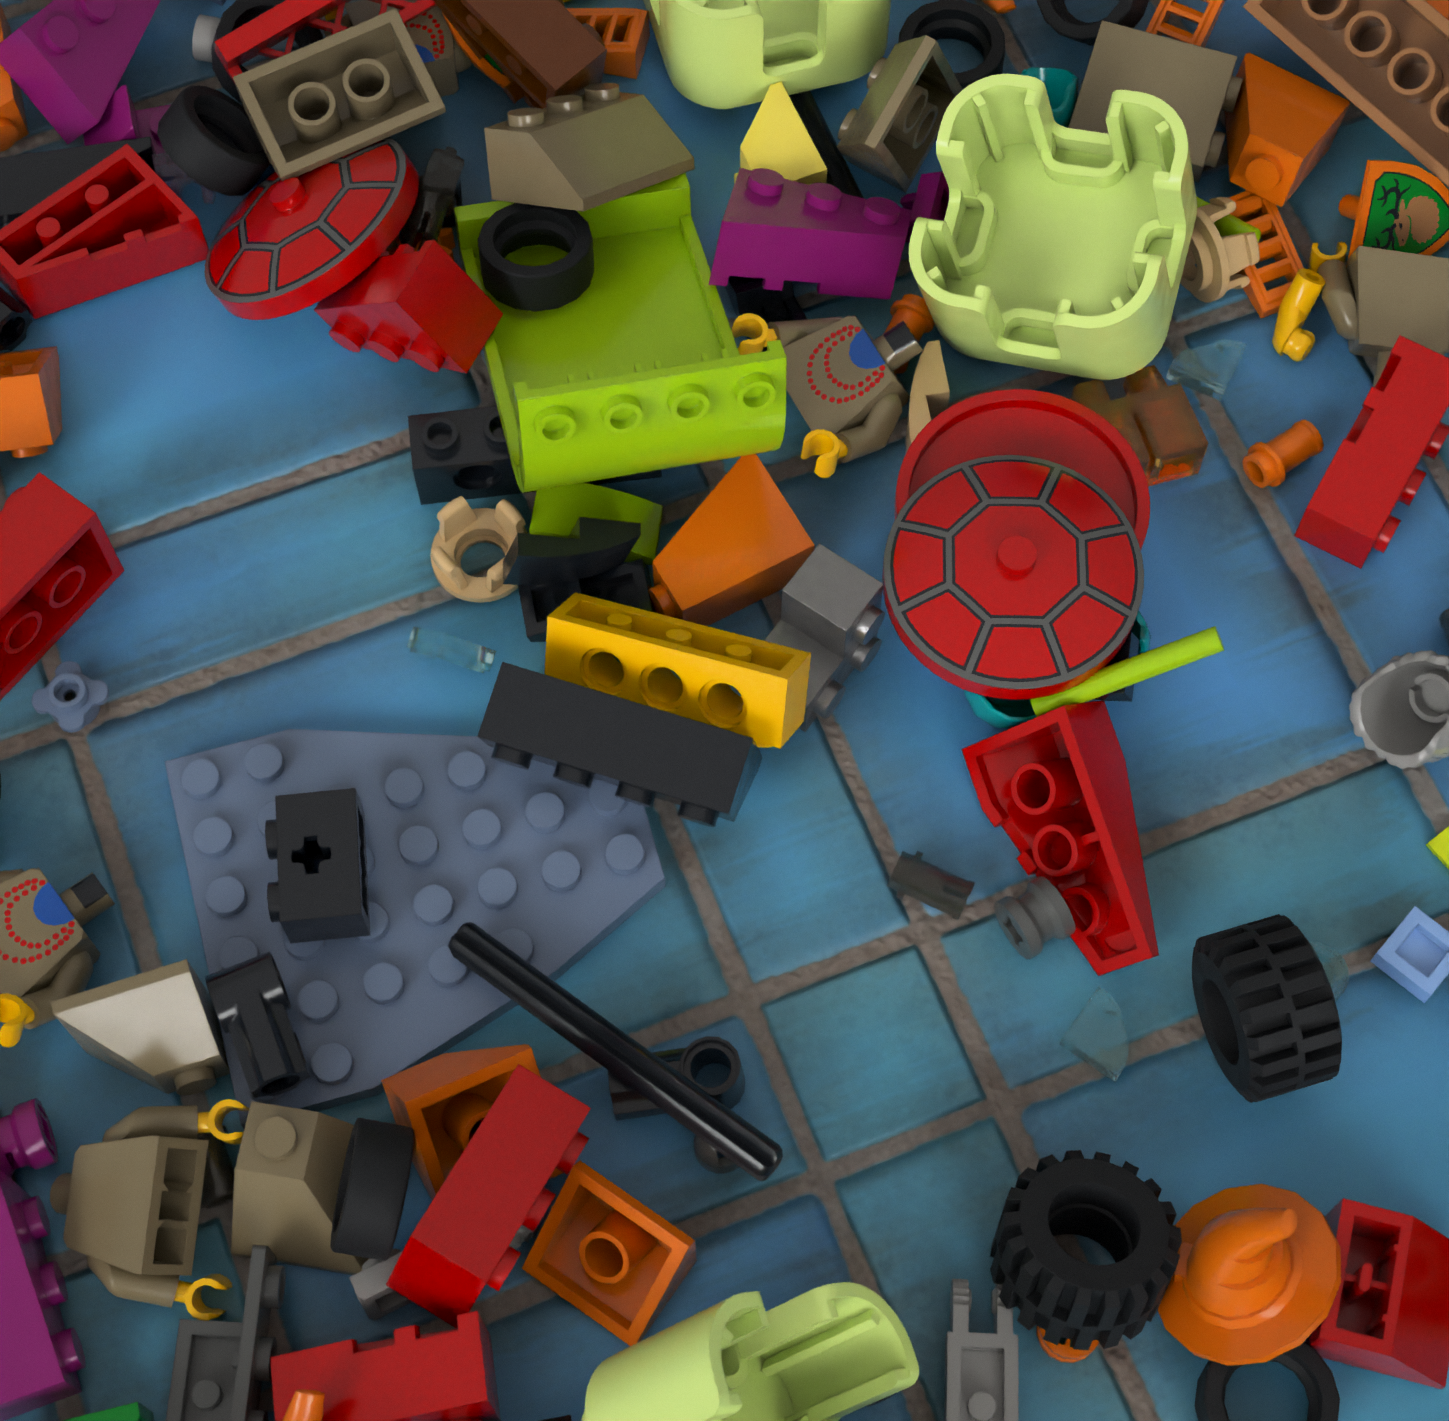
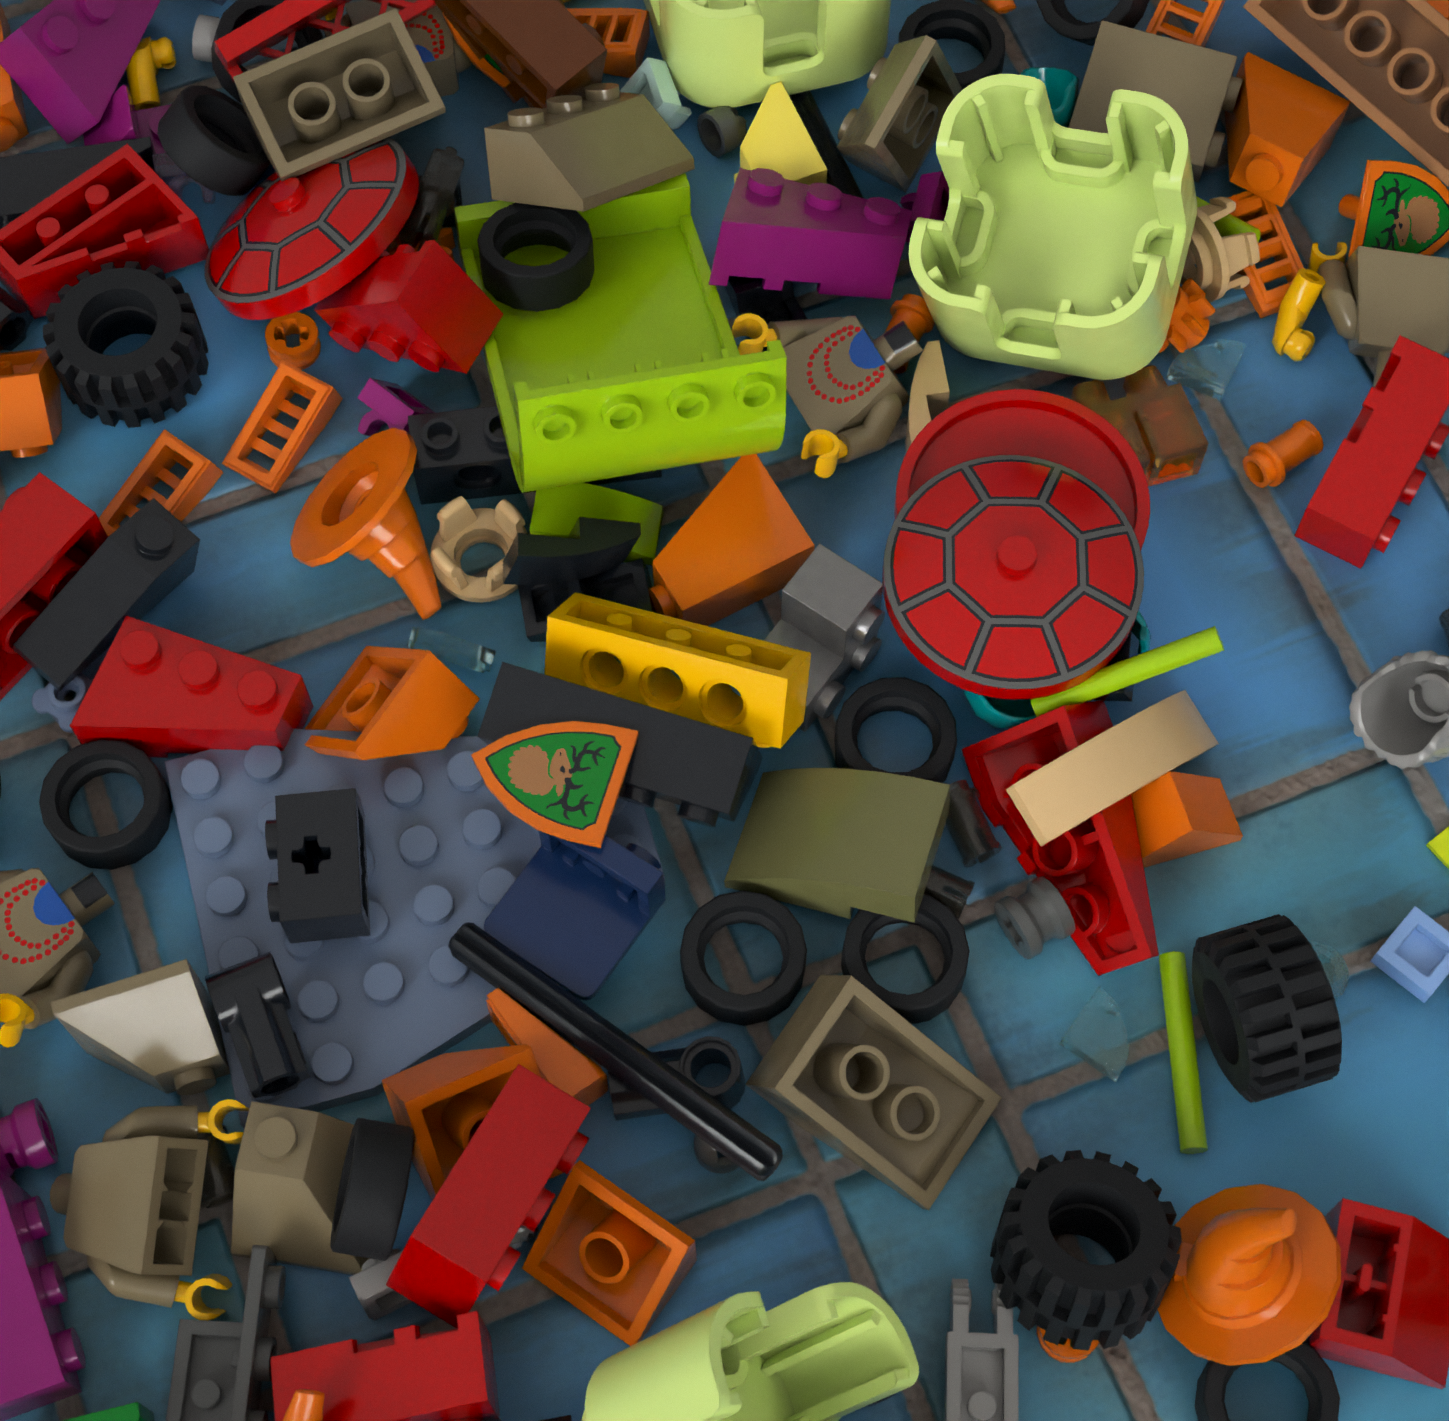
none -> black slope [13,498,200,691]
none -> black tyre [39,739,172,870]
none -> black tyre [43,261,209,428]
none -> red wedge [70,615,314,758]
none -> orange slope [99,429,224,537]
none -> yellow arm [126,36,176,111]
none -> orange slope [222,360,343,494]
none -> orange bush [265,312,321,370]
none -> orange piece [290,428,442,620]
none -> orange slope [305,646,480,760]
none -> magenta tile [357,378,435,436]
none -> shield [471,721,639,848]
none -> dark blue bracket [484,831,666,1001]
none -> orange slope [486,988,608,1106]
none -> light aqua tile [620,57,692,129]
none -> black tyre [680,891,807,1026]
none -> dark grey hinge [697,106,747,157]
none -> olive slope [724,768,950,923]
none -> dark tan slope [746,975,1002,1210]
none -> black tyre [834,677,957,783]
none -> black tyre [841,894,970,1024]
none -> clear smoke pin [945,780,1002,867]
none -> tan slope [1006,690,1219,846]
none -> orange slope [1131,771,1243,868]
none -> orange gear [1159,278,1215,353]
none -> lime bar [1159,951,1208,1154]

